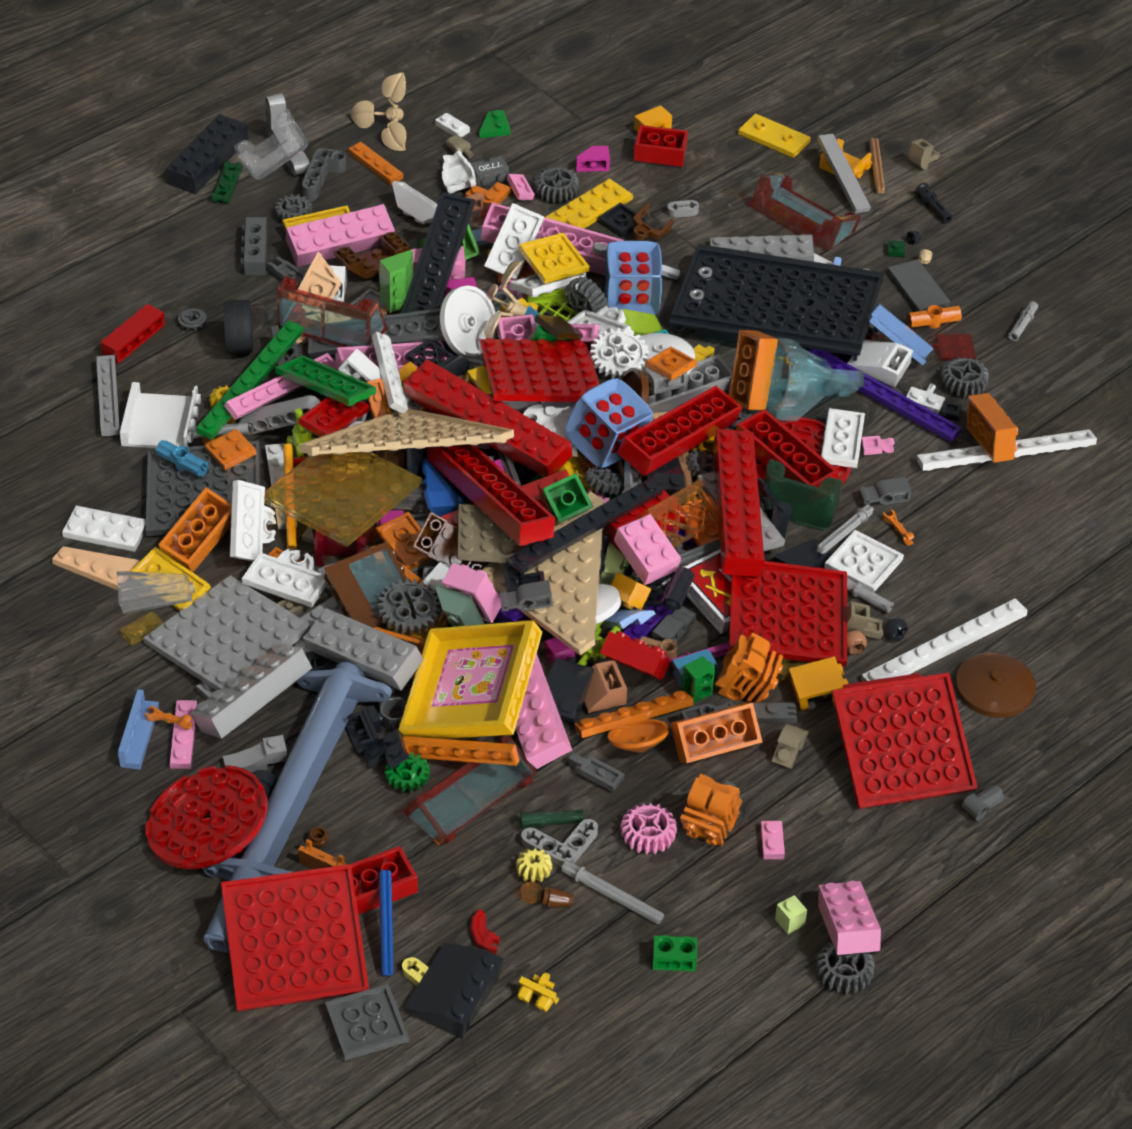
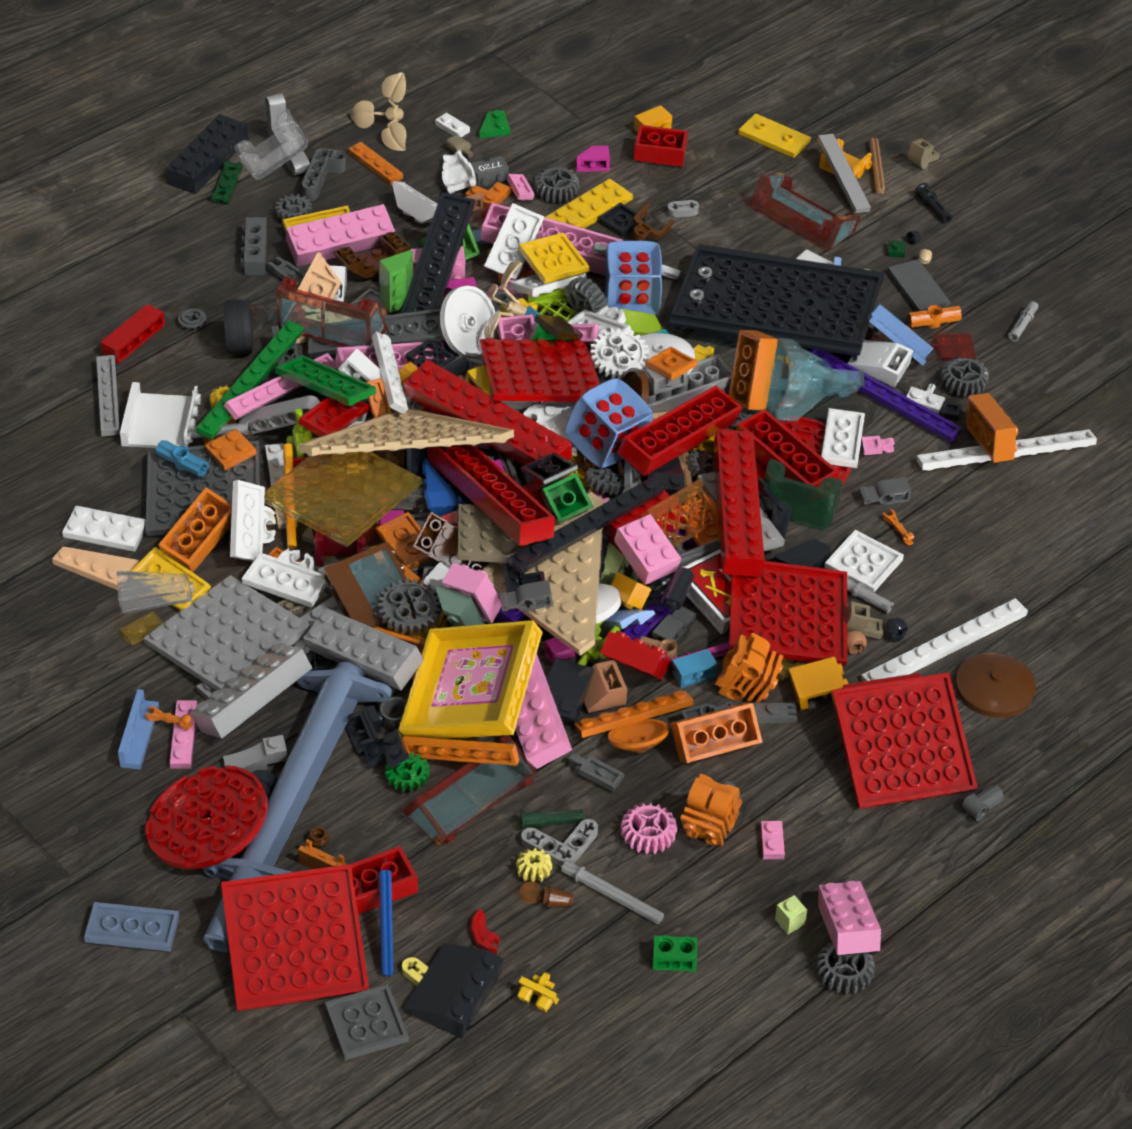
green brick [681,656,715,704] -> none
light grey plate [710,235,814,262] -> none
dark tan brick [772,724,808,769] -> none
light grey axle [816,504,874,554] -> none
none -> sand blue plate [84,902,180,952]
none -> black slope [521,452,578,492]

